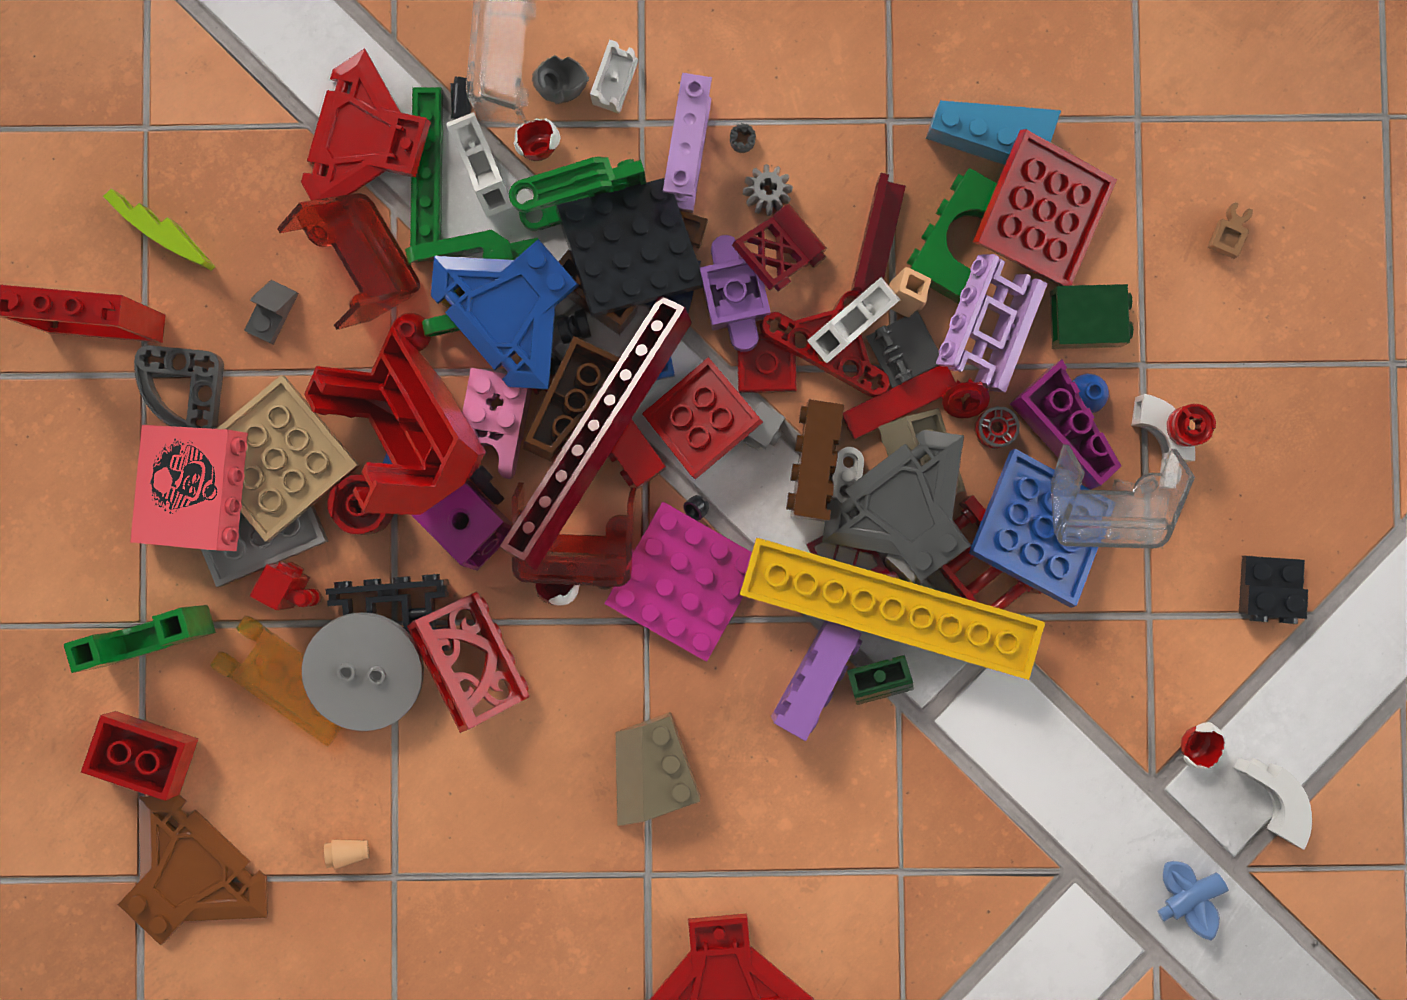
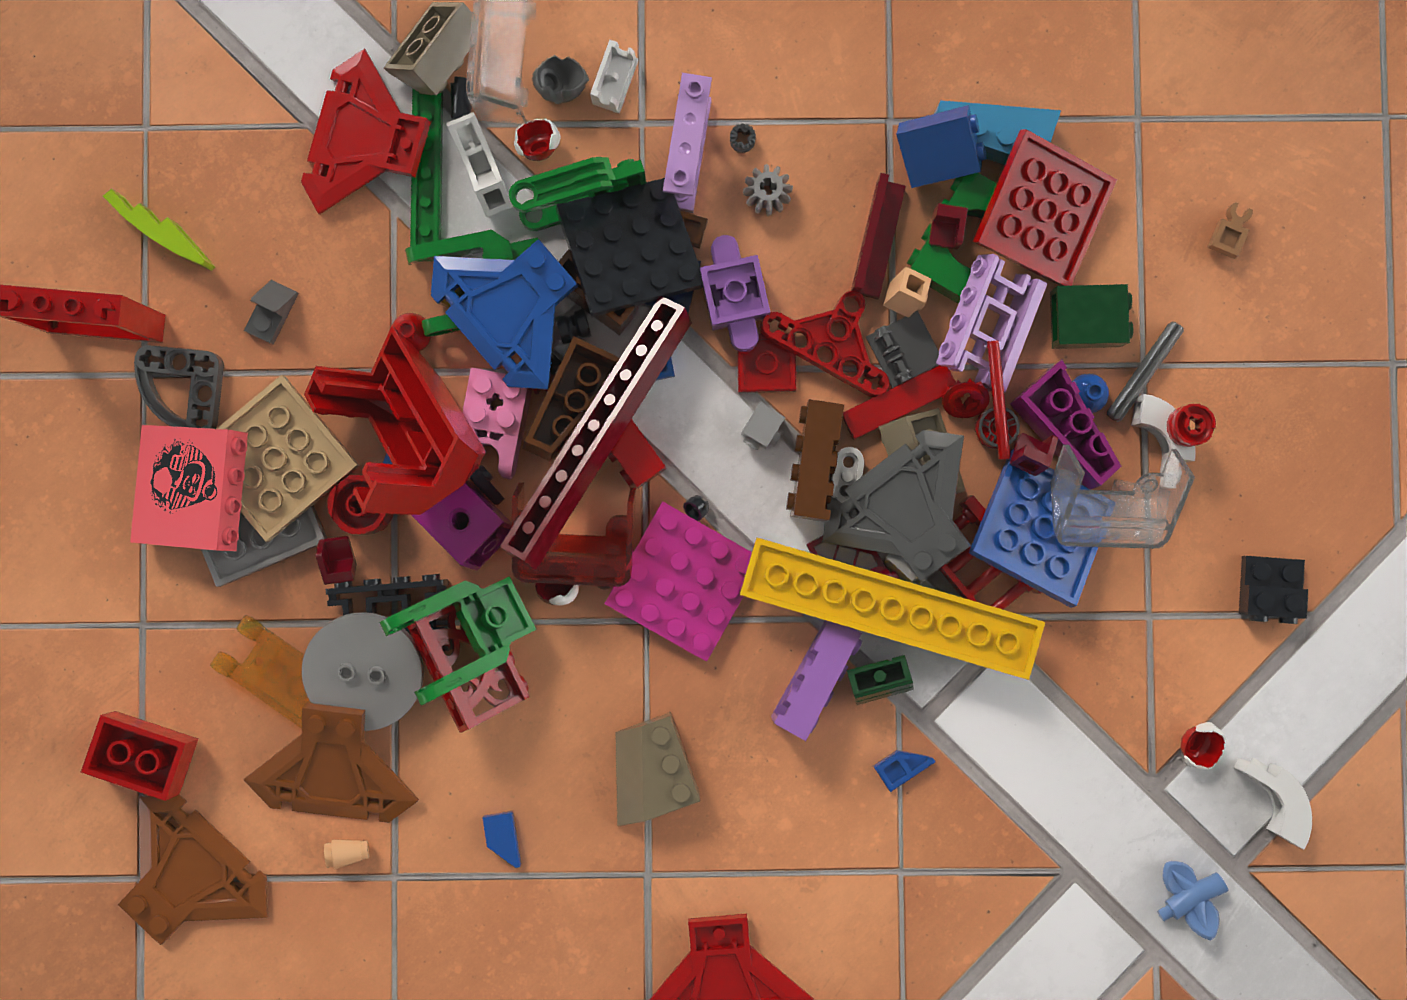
green arch [63,605,216,673] -> none
red brick [250,561,322,610] -> none
clear red windscreen [277,193,420,330] -> none
red plate [642,357,763,480] -> none
dark red piece [732,204,827,291] -> none
white arch [807,277,901,363] -> none
none -> dark orange plate [244,703,419,823]
none -> dark red panel [316,536,357,585]
none -> green plate [379,576,537,706]
none -> dark tan slope [383,2,486,95]
none -> blue tile [482,811,521,868]
none -> blue tile [873,750,935,792]
none -> blue brick [896,105,986,188]
none -> dark red panel [929,203,968,250]
none -> red bar [987,340,1011,460]
none -> dark red panel [1010,433,1058,476]
none -> dark grey axle [1107,322,1184,422]

